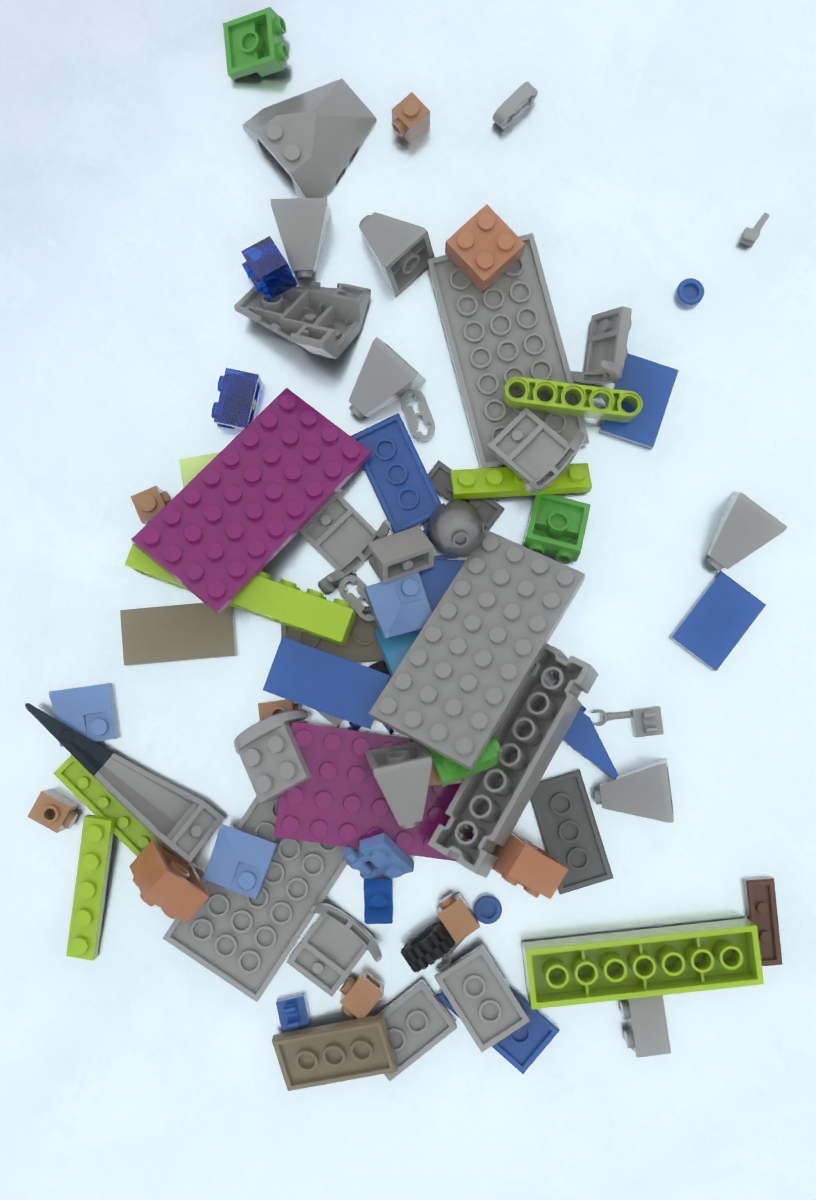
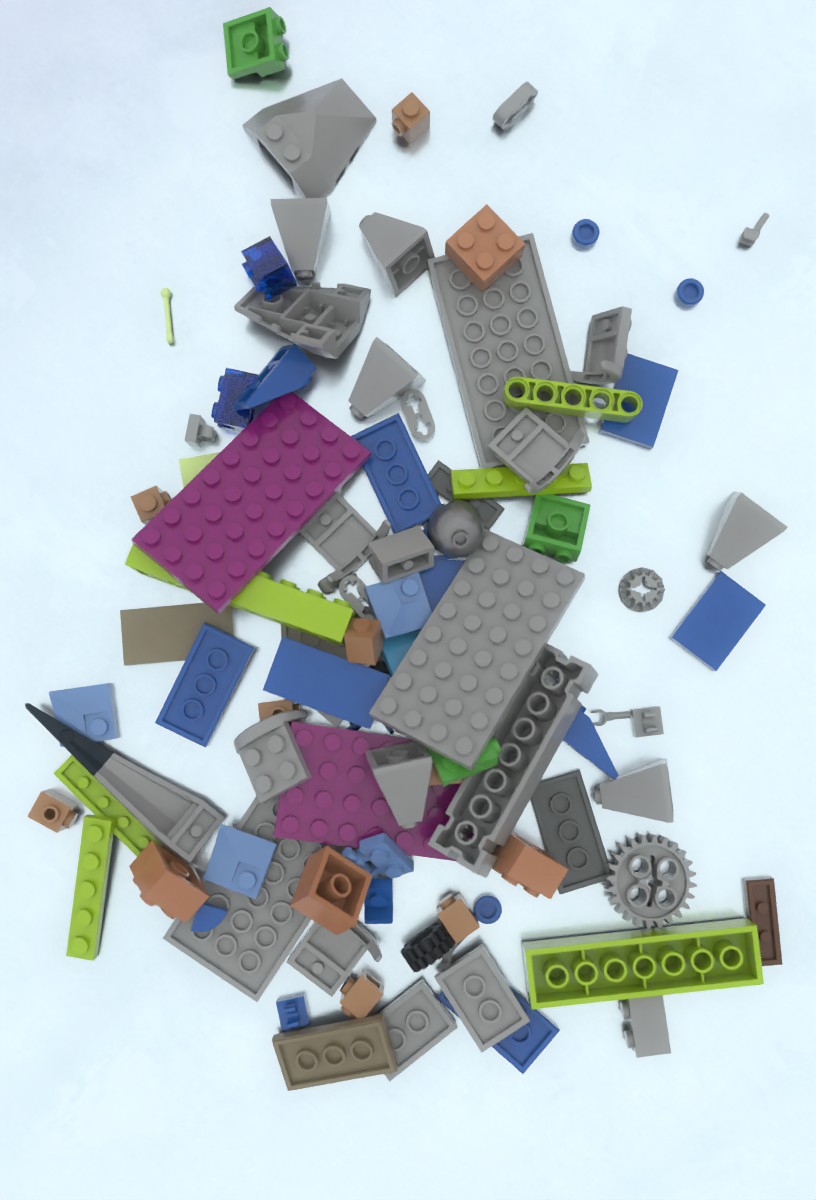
none -> blue tile [155,622,256,748]
none -> yellowish green hinge [160,288,174,344]
none -> light grey tile [184,413,216,448]
none -> blue tile [191,902,228,932]
none -> blue slope [232,344,317,410]
none -> nougat brick [290,846,373,935]
none -> medium nougat brick [344,617,384,665]
none -> blue tile [571,219,600,249]
none -> light grey gear [603,834,697,929]
none -> light grey gear [620,567,666,612]

